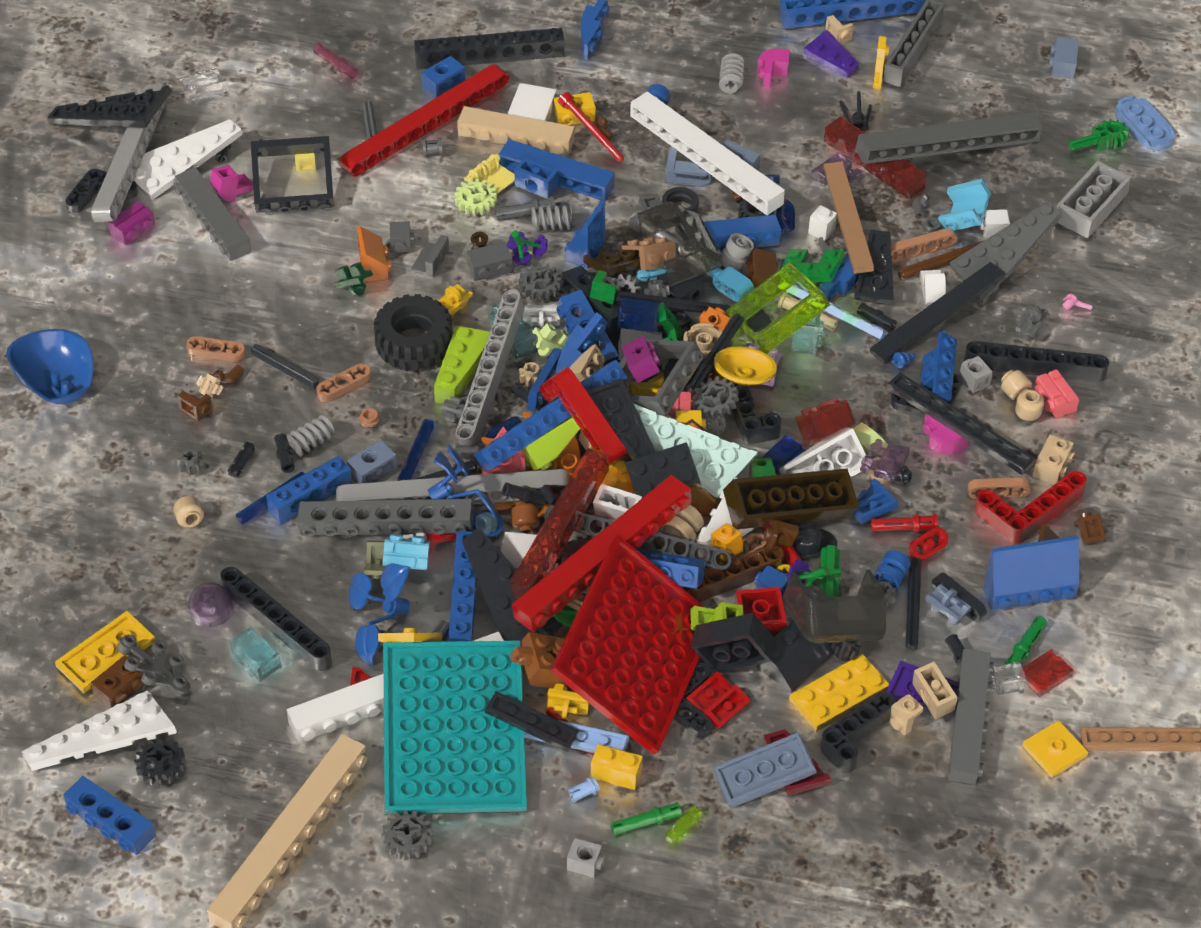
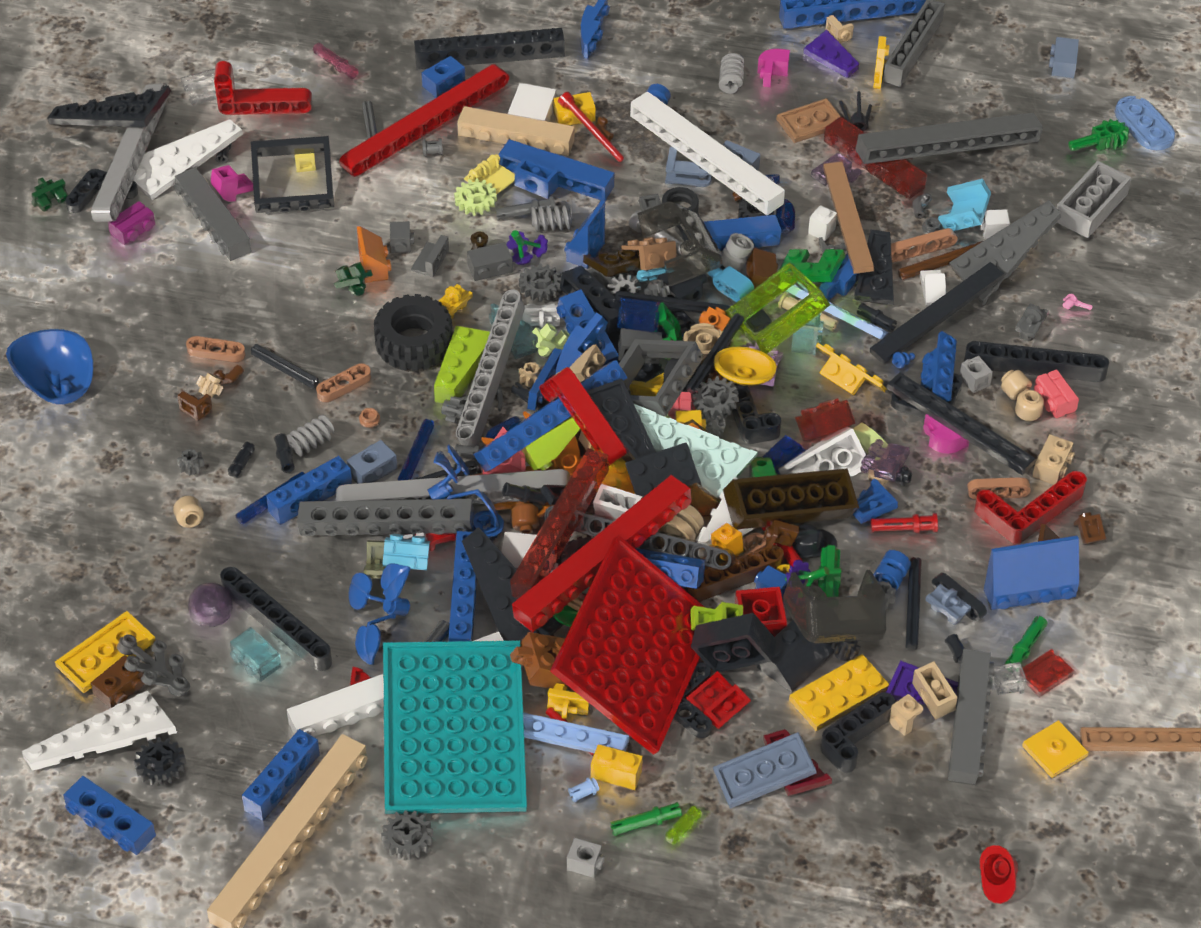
yellow plate [378,628,442,642] -> none
clear light blue tile [475,512,497,535] -> none
black tile [485,691,579,752] -> none
green panel [590,270,619,305] -> none
magenta brick [621,335,660,383] -> none
red plate [908,527,949,560] -> none
none -> dark green hips [31,177,68,212]
none -> red beam [214,61,312,115]
none -> blue brick [242,729,320,821]
none -> medium nougat tile [776,98,845,143]
none -> yellow bracket [816,343,887,396]
none -> red piece [980,845,1018,904]

